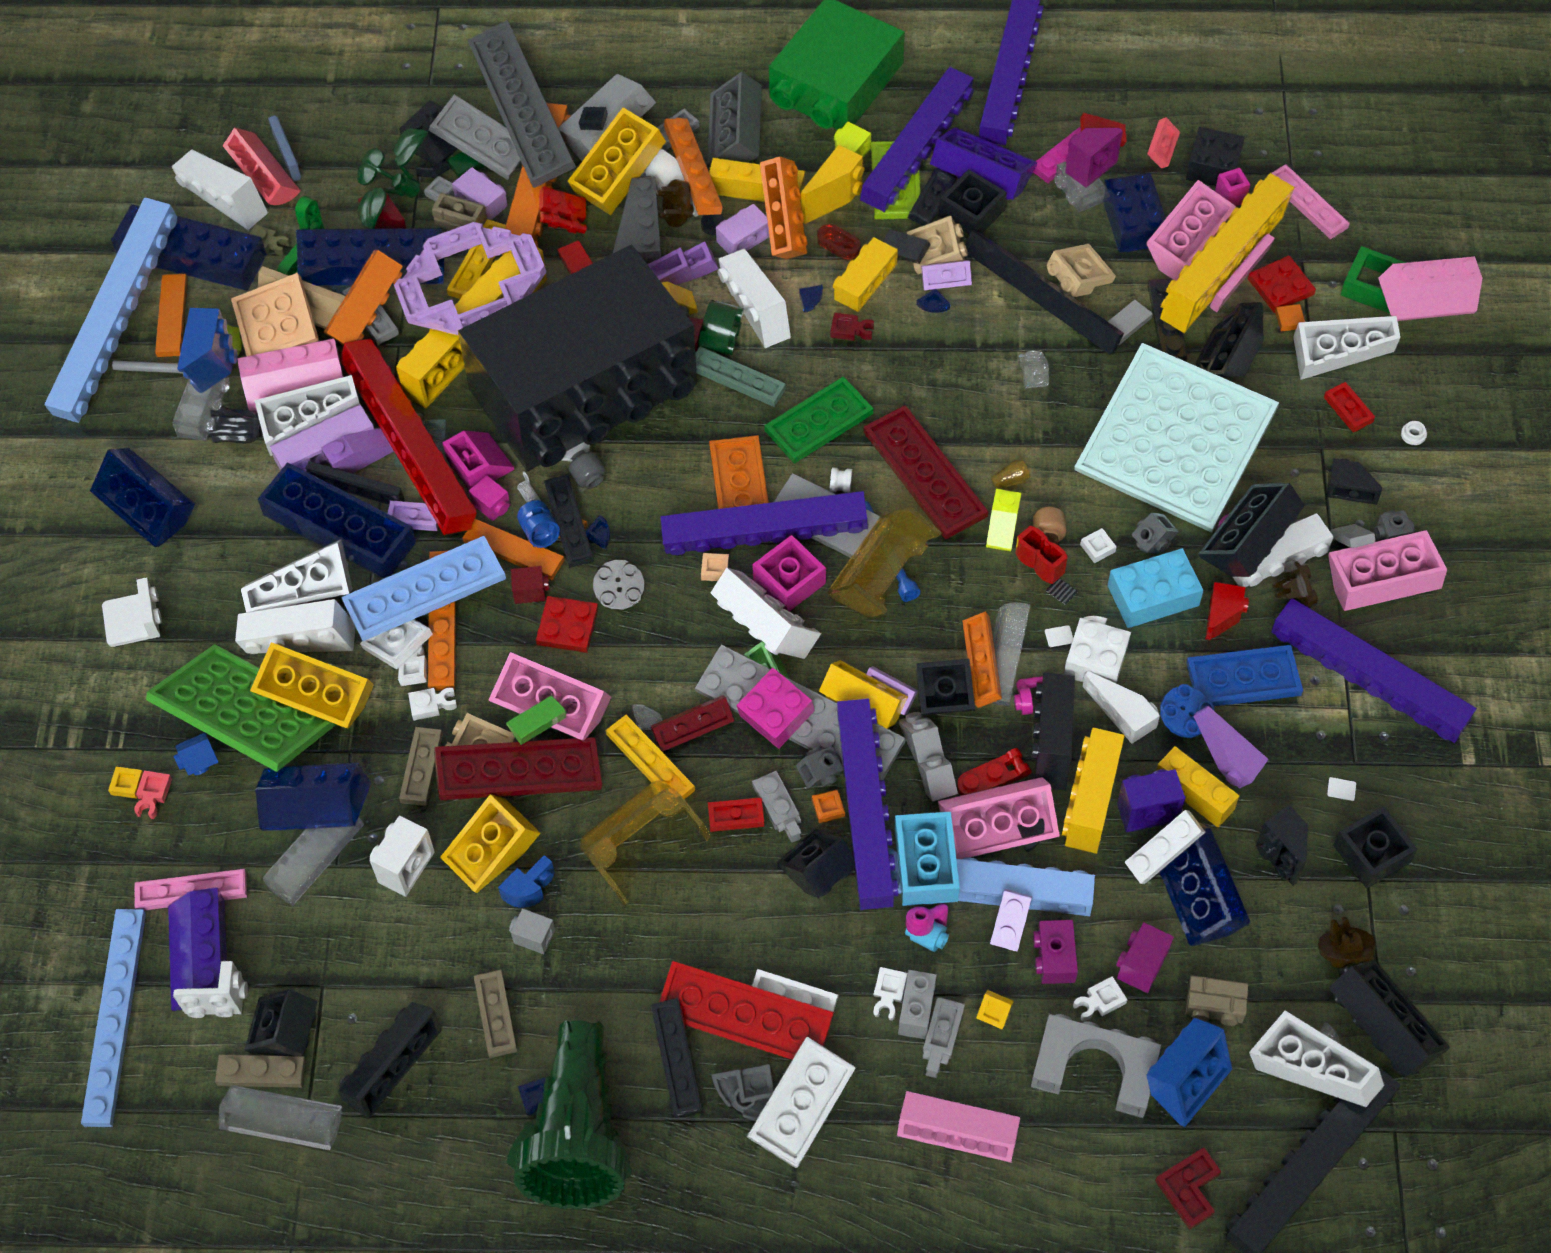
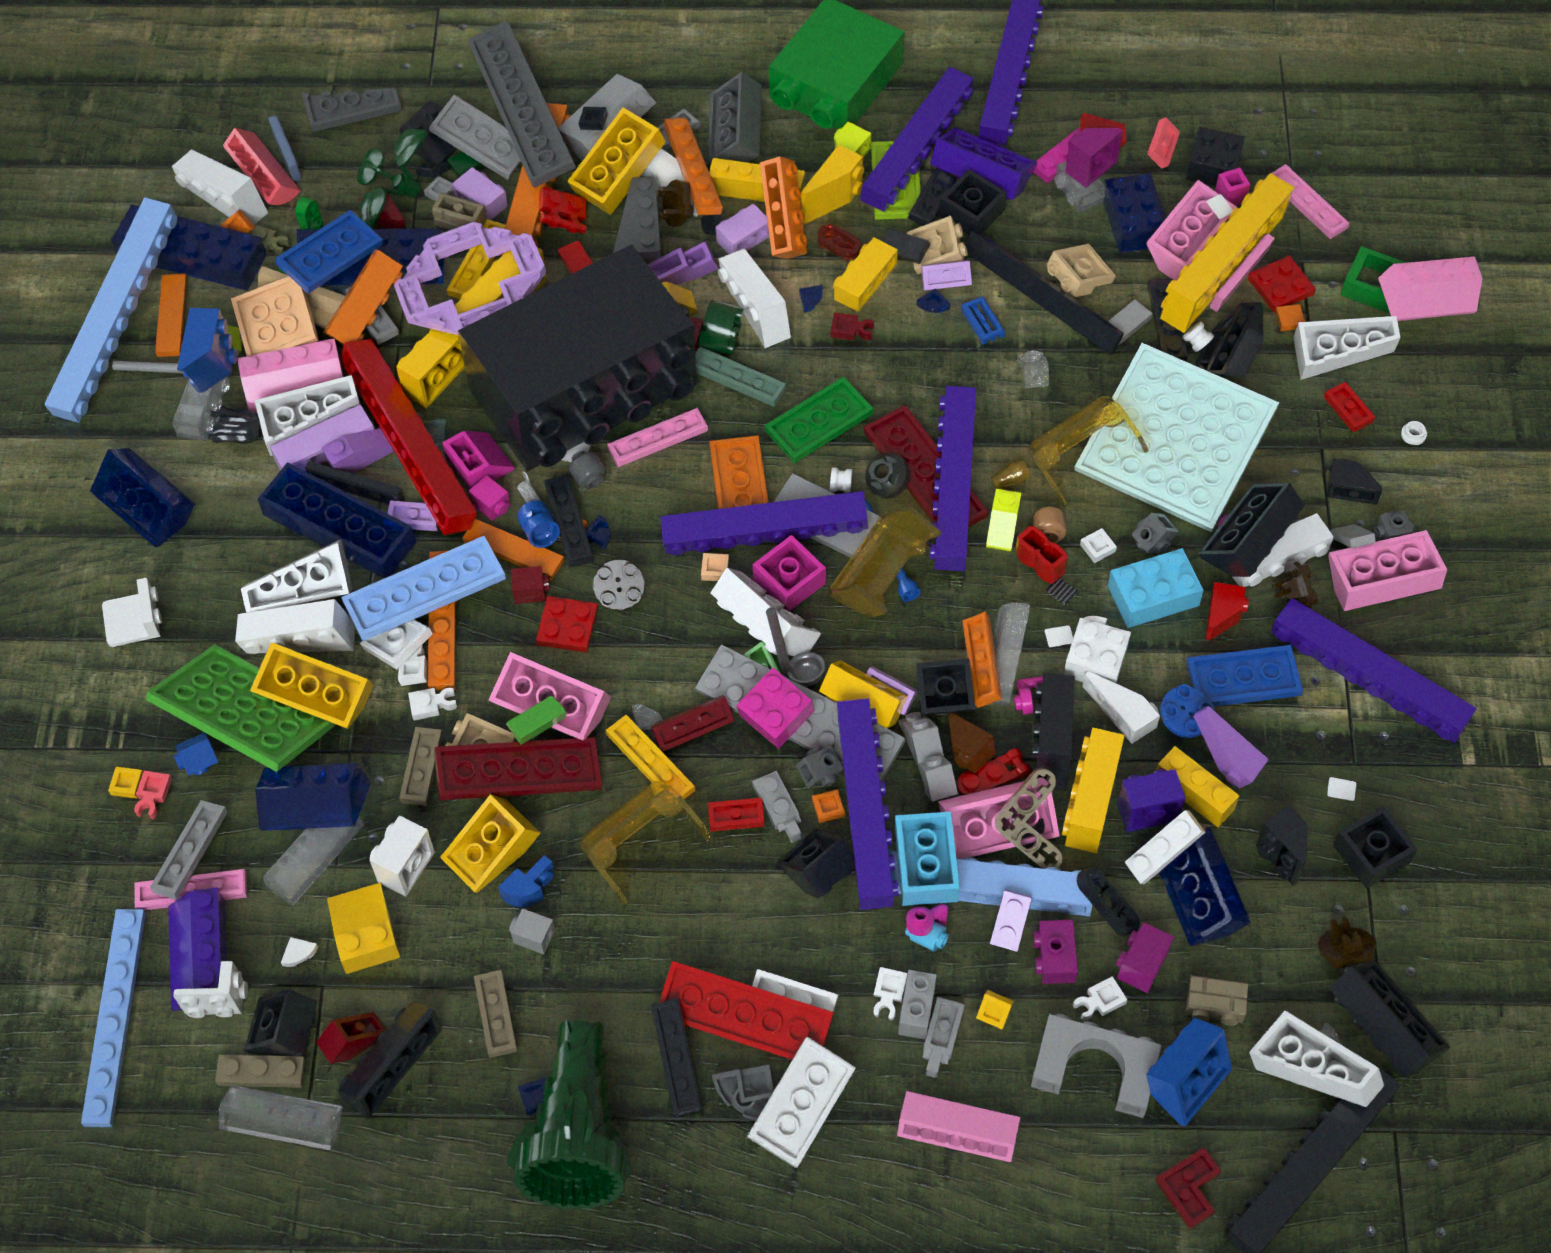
none -> light grey plate [150,800,227,900]
none -> orange tile [221,209,255,243]
none -> blue plate [276,210,383,294]
none -> white tile [281,937,318,967]
none -> dark grey wing [302,88,402,132]
none -> dark red slope [316,1012,386,1064]
none -> yellow slope [327,882,401,974]
none -> bright pink tile [607,408,708,467]
none -> flat silver piece [766,607,825,687]
none -> pearl dark grey piece [865,453,910,499]
none -> dark purple brick [930,386,976,572]
none -> reddish brown slope [949,713,995,773]
none -> blue tile [961,296,1005,345]
none -> dark tan beam [994,768,1062,869]
none -> clear yellow windscreen [1029,396,1149,506]
none -> black beam [1077,867,1140,936]
none -> white wheel [1182,321,1214,352]
none -> white sticker [1206,194,1233,219]

